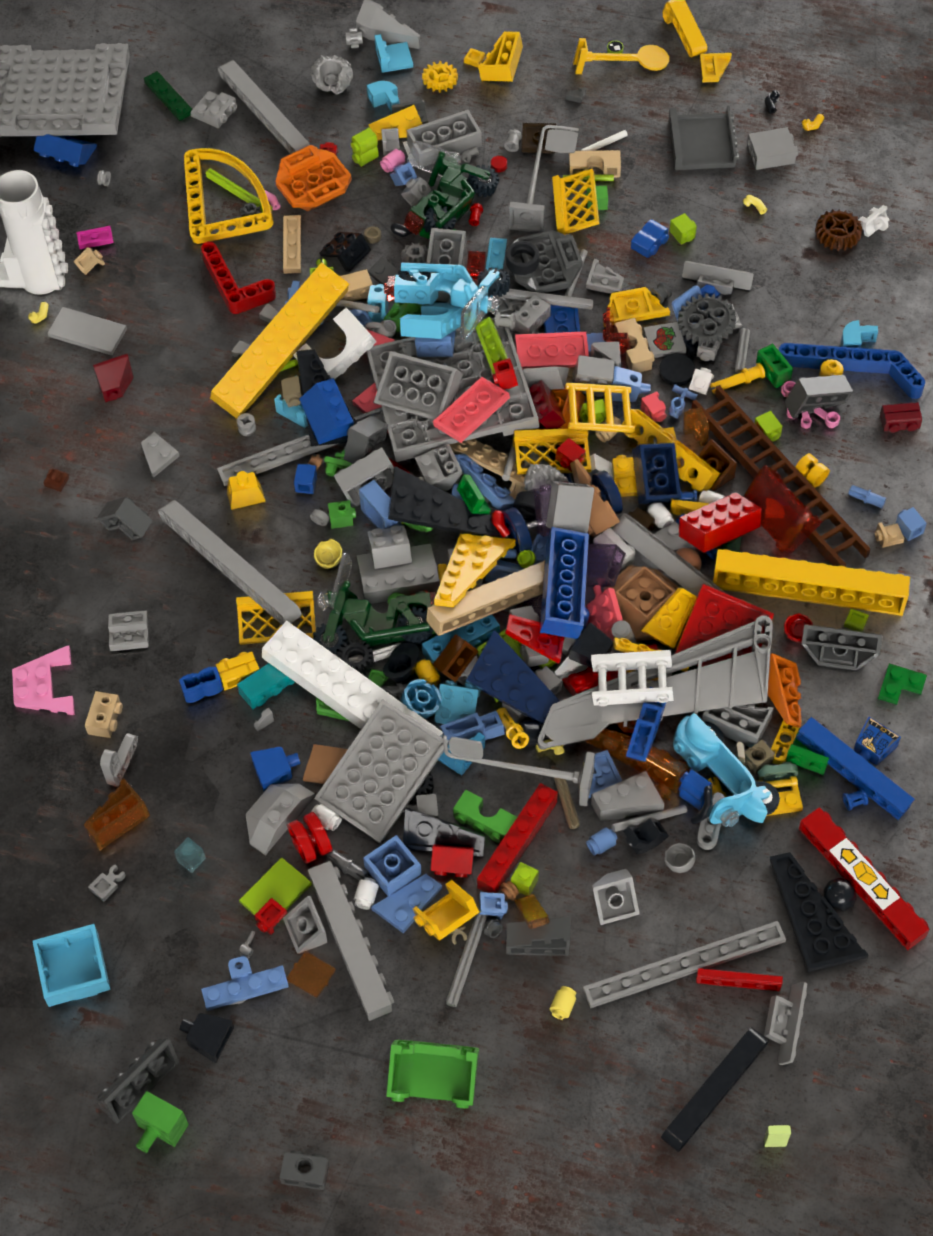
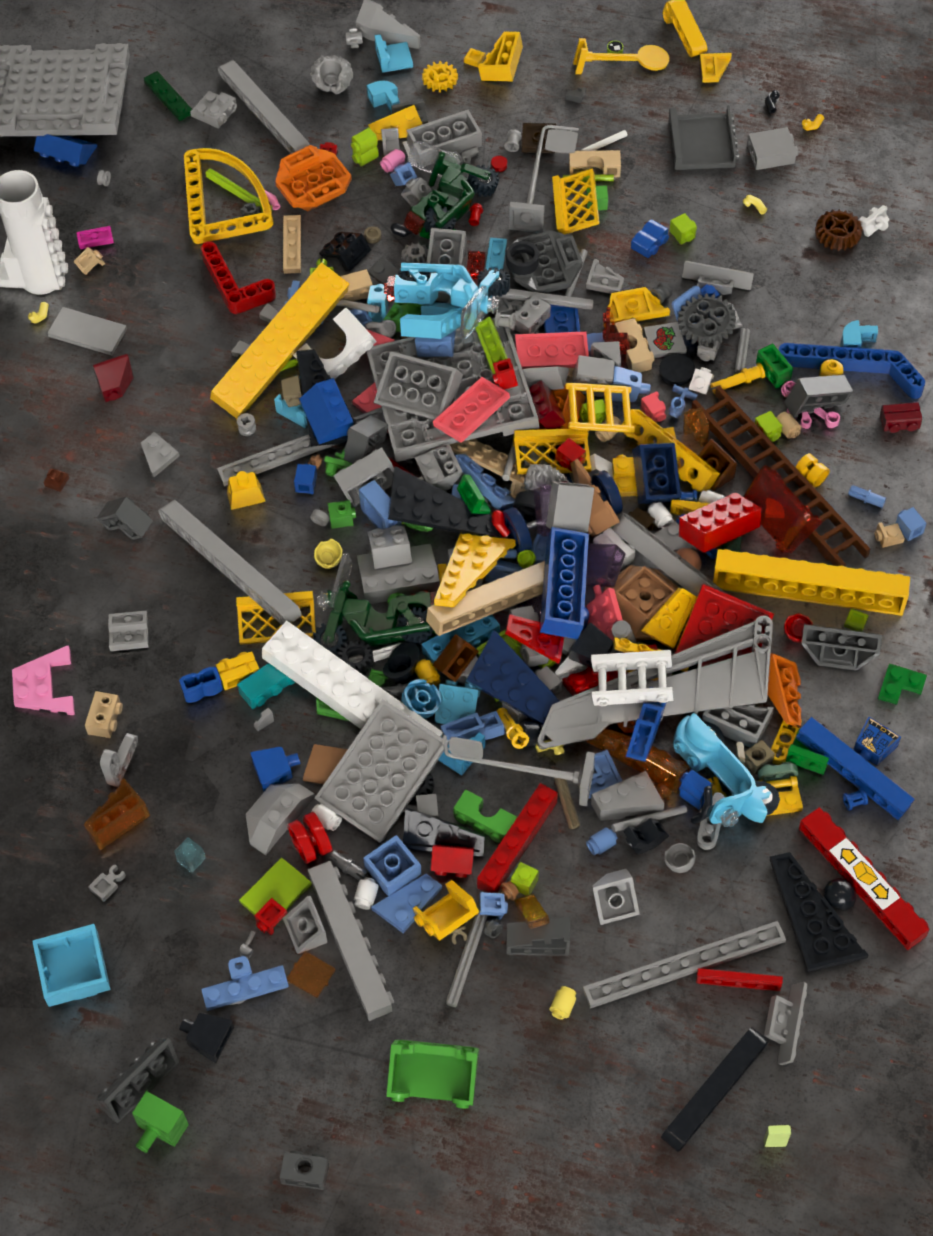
none -> tan brick [776,412,802,439]

